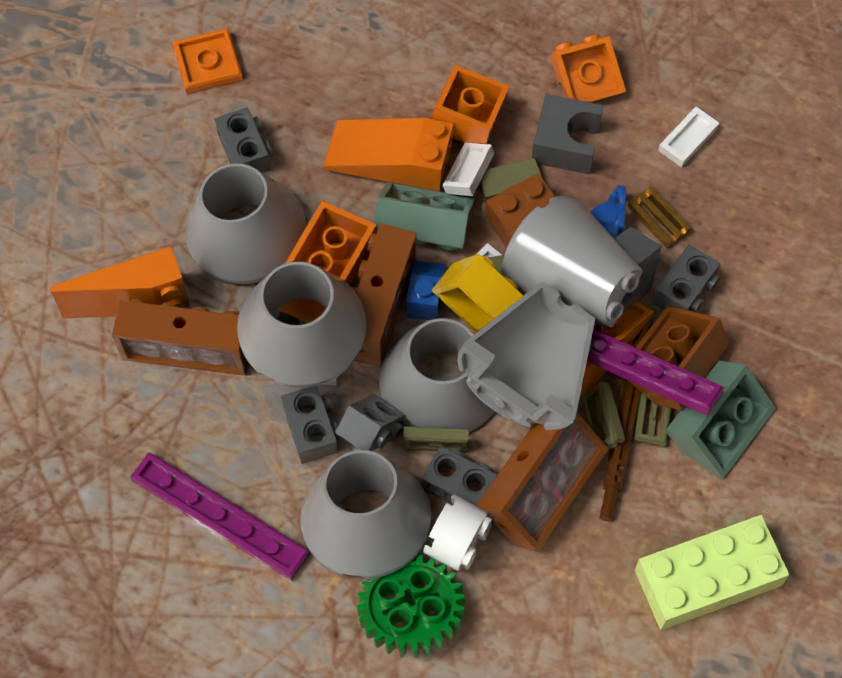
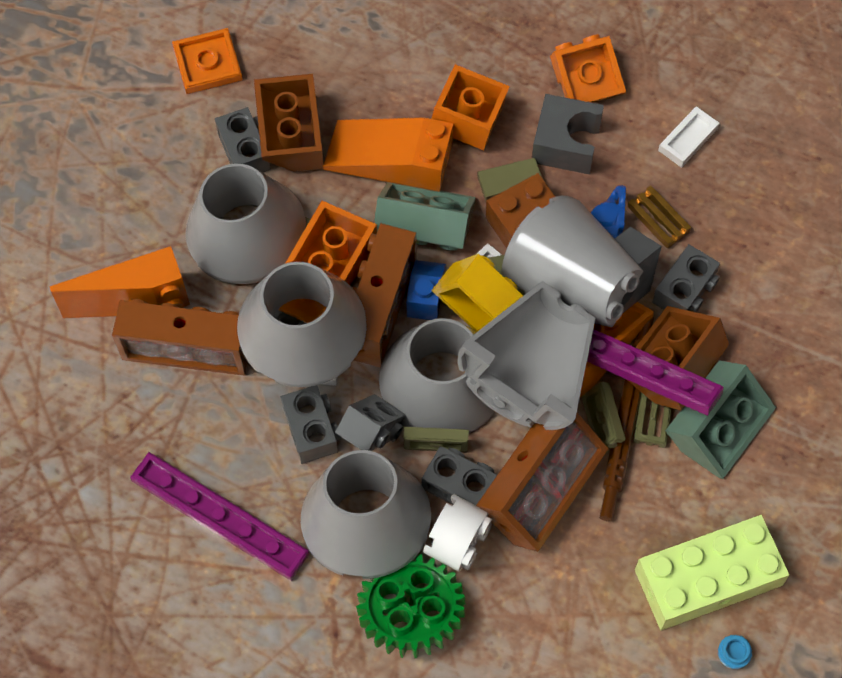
white tile [443,142,494,196] -> none
none -> dark orange slope [254,74,323,172]
none -> dark azure plate [718,635,752,669]

